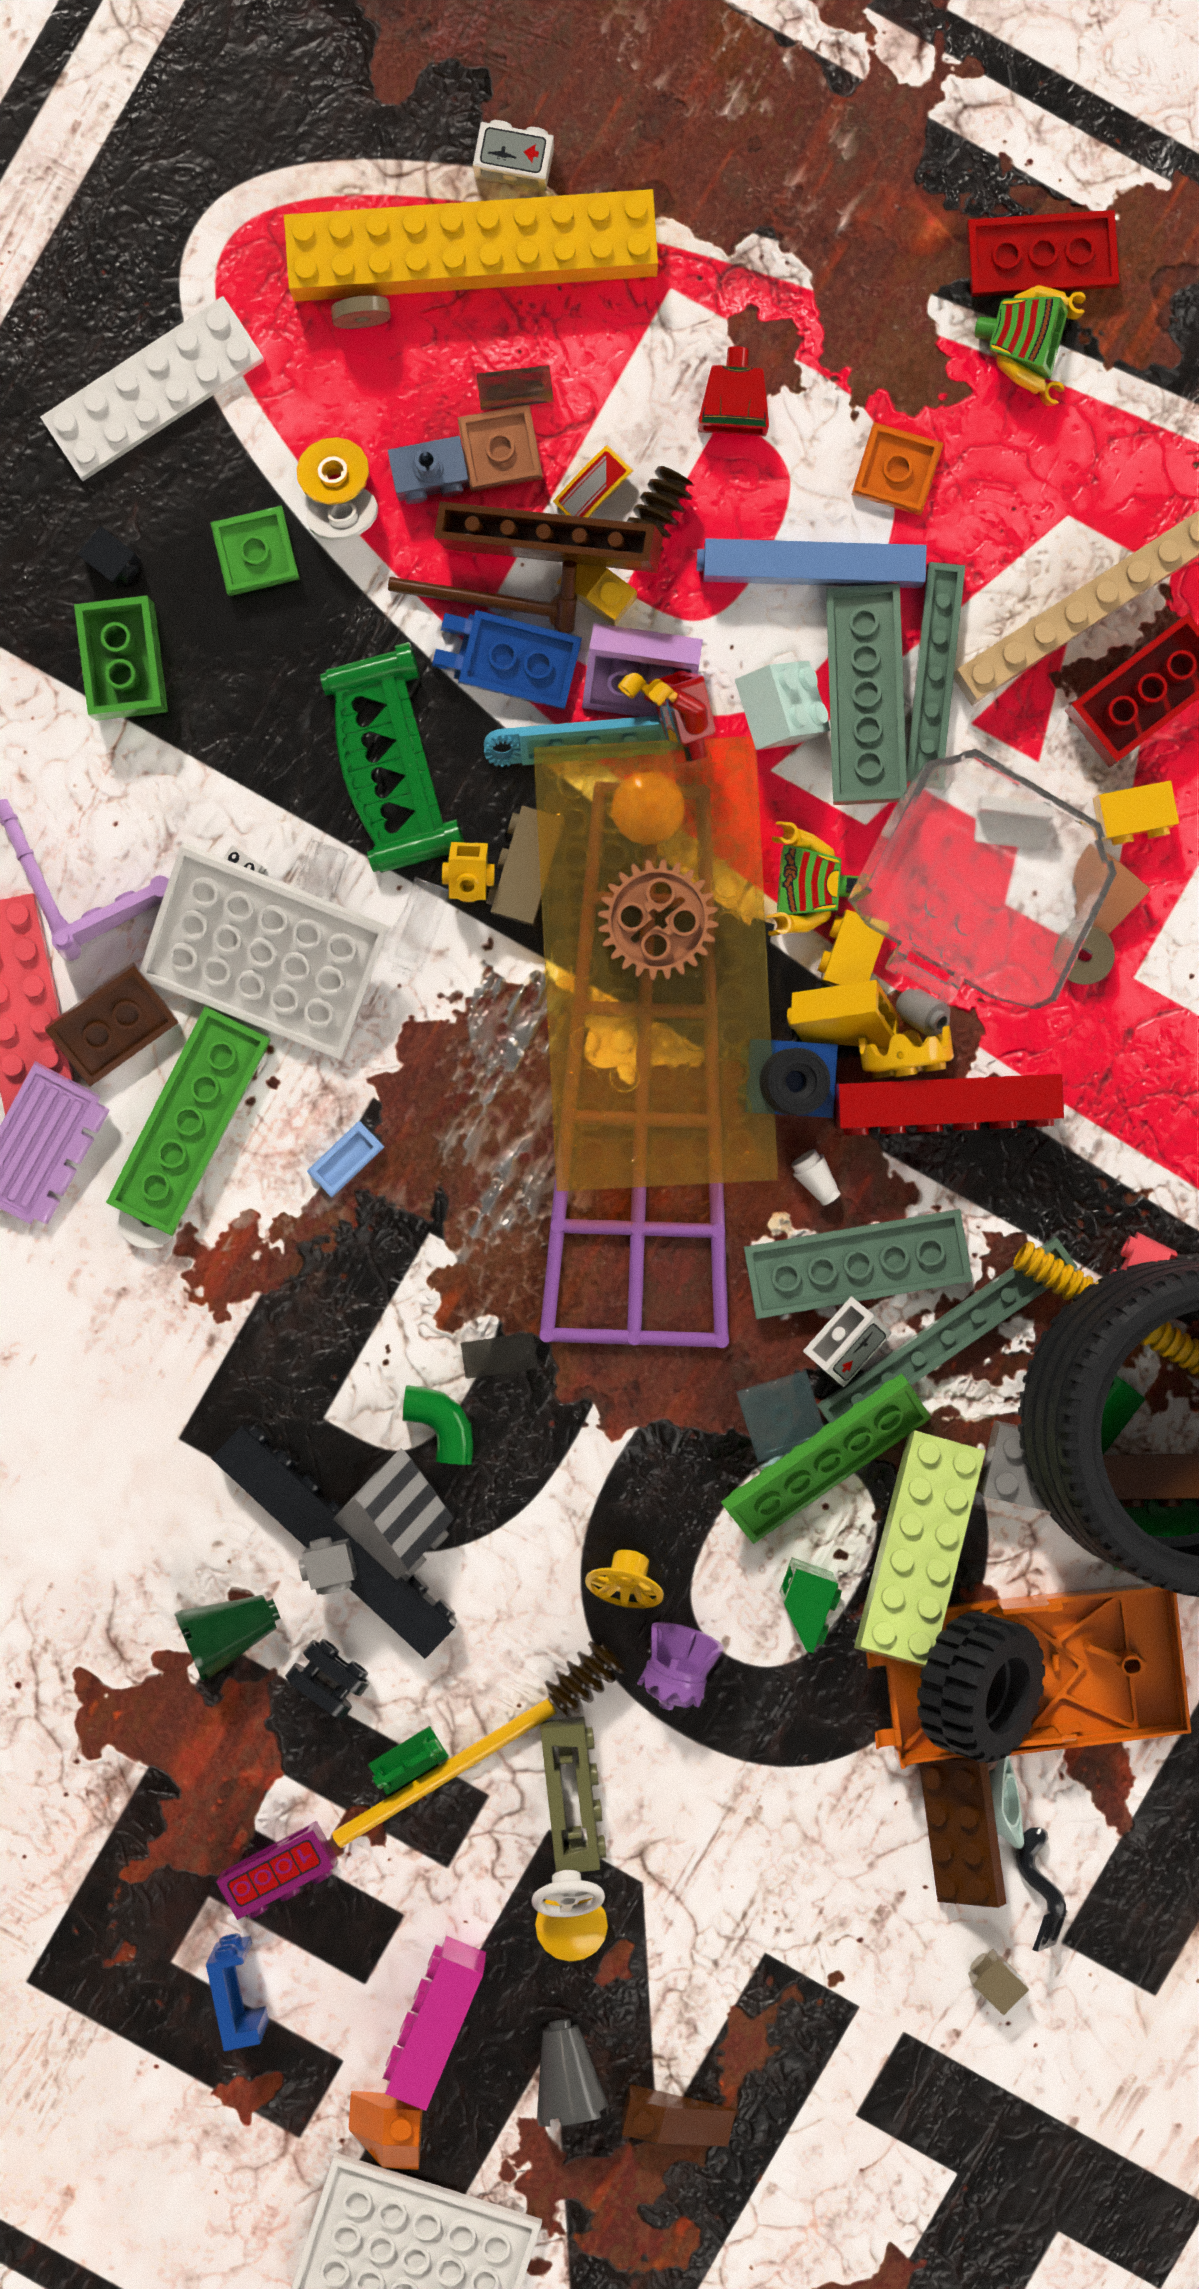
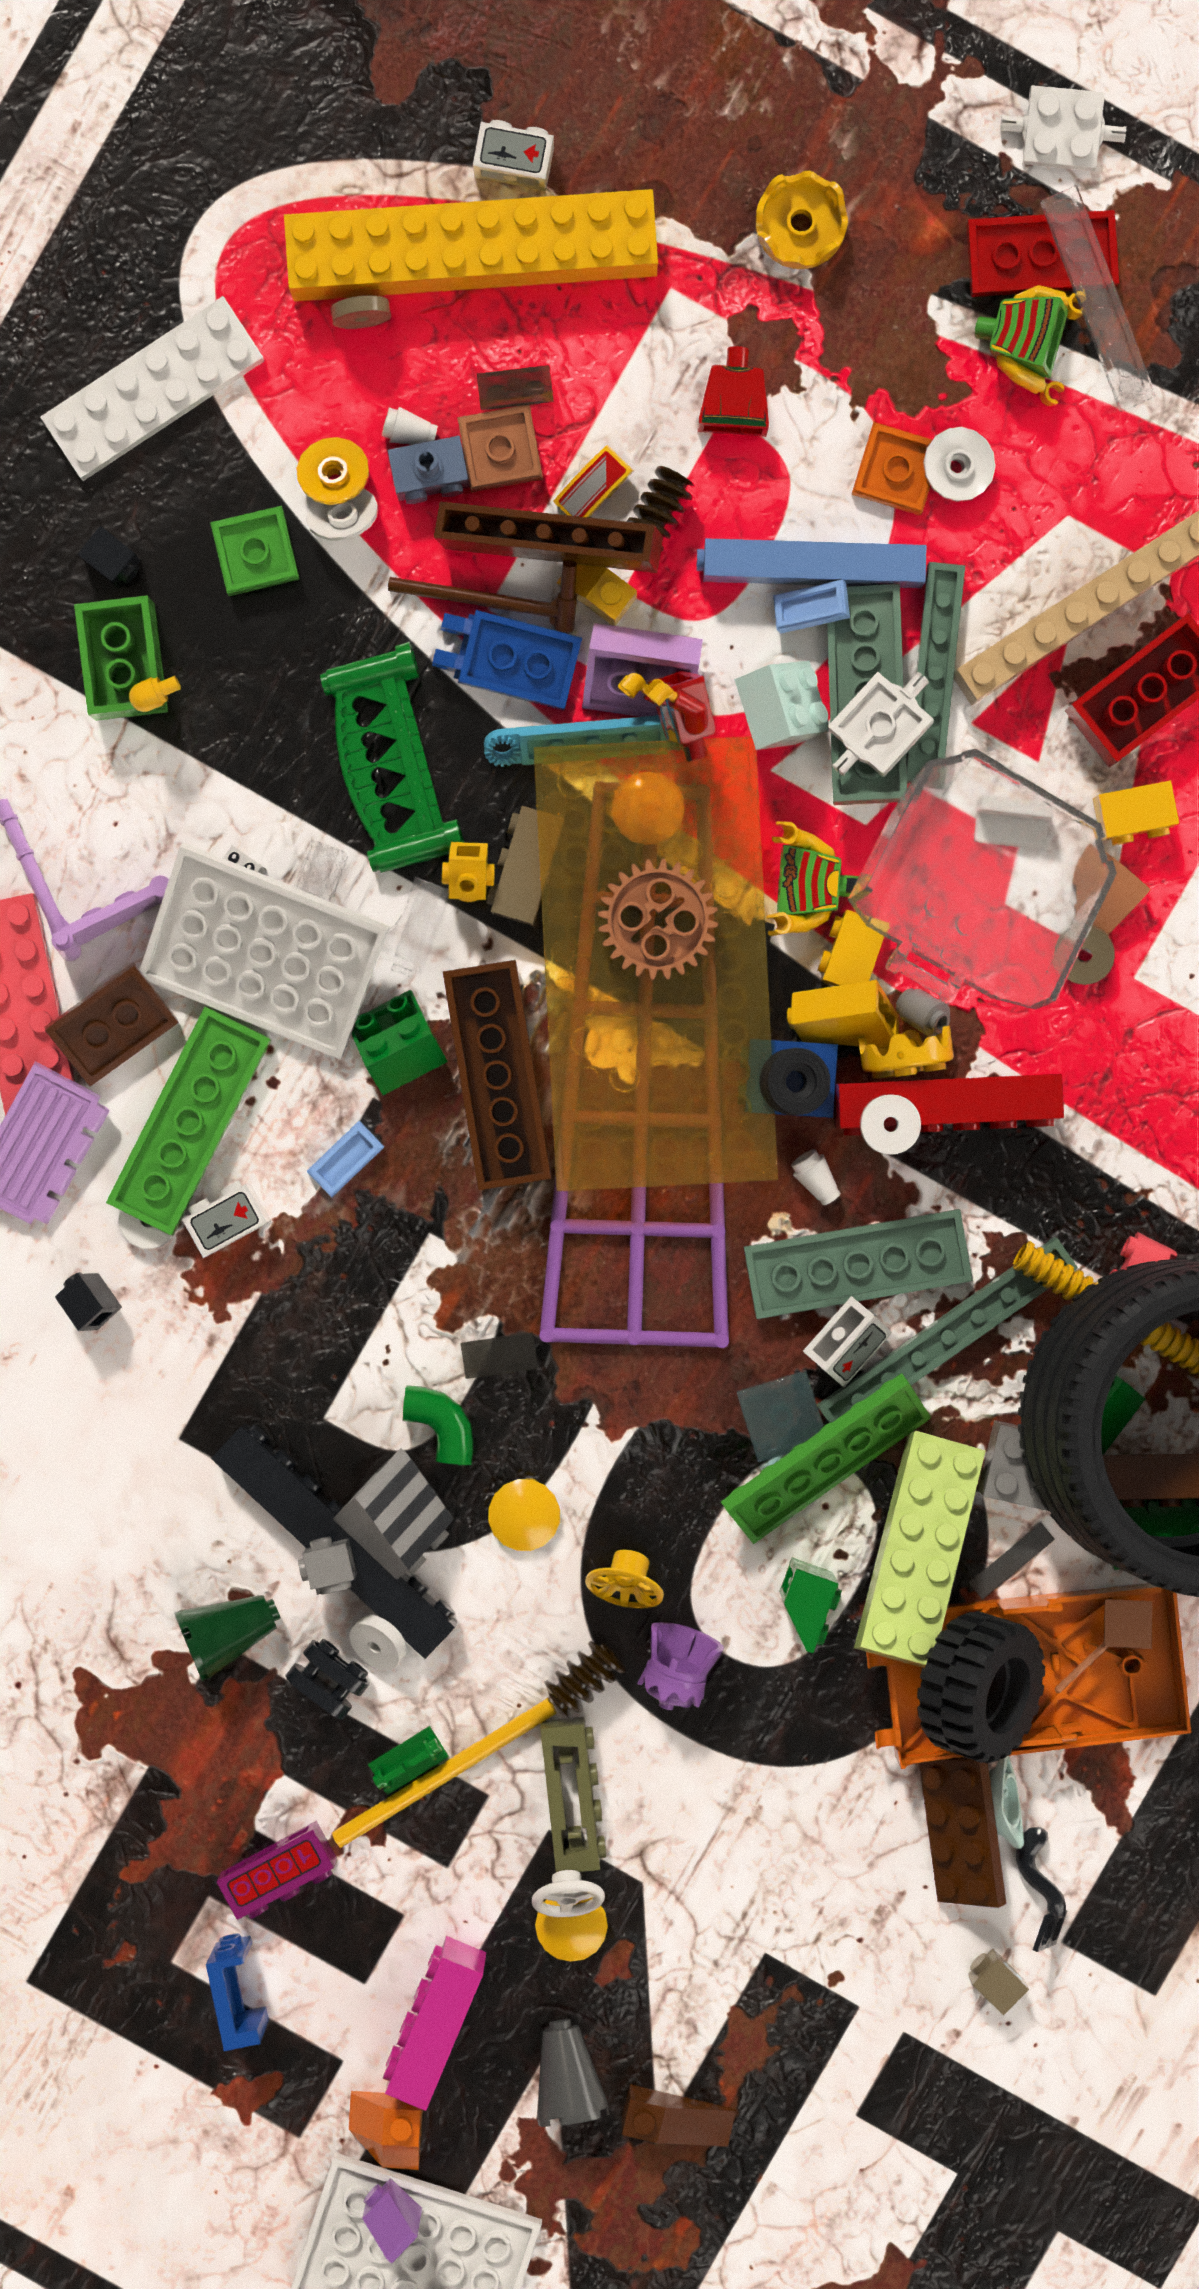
none -> black brick [55,1272,122,1331]
none -> yellow cylinder [129,676,181,712]
none -> brick [182,1181,272,1258]
none -> white piece [349,1615,407,1670]
none -> green slope [351,989,448,1095]
none -> medium lavender slope [362,2178,422,2264]
none -> white cone [382,407,438,445]
none -> reddish brown brick [442,960,552,1191]
none -> yellow dish [488,1478,560,1551]
none -> yellow plate [755,171,848,269]
none -> light blue tile [773,579,850,634]
none -> white plate [828,672,934,777]
none -> white piece [860,1094,921,1154]
none -> white dish [923,427,996,502]
none -> dark grey sticker [969,1523,1055,1599]
none -> white plate [1000,85,1126,171]
none -> clear plate [1040,185,1157,412]
none -> nougat piece [1055,1599,1152,1693]

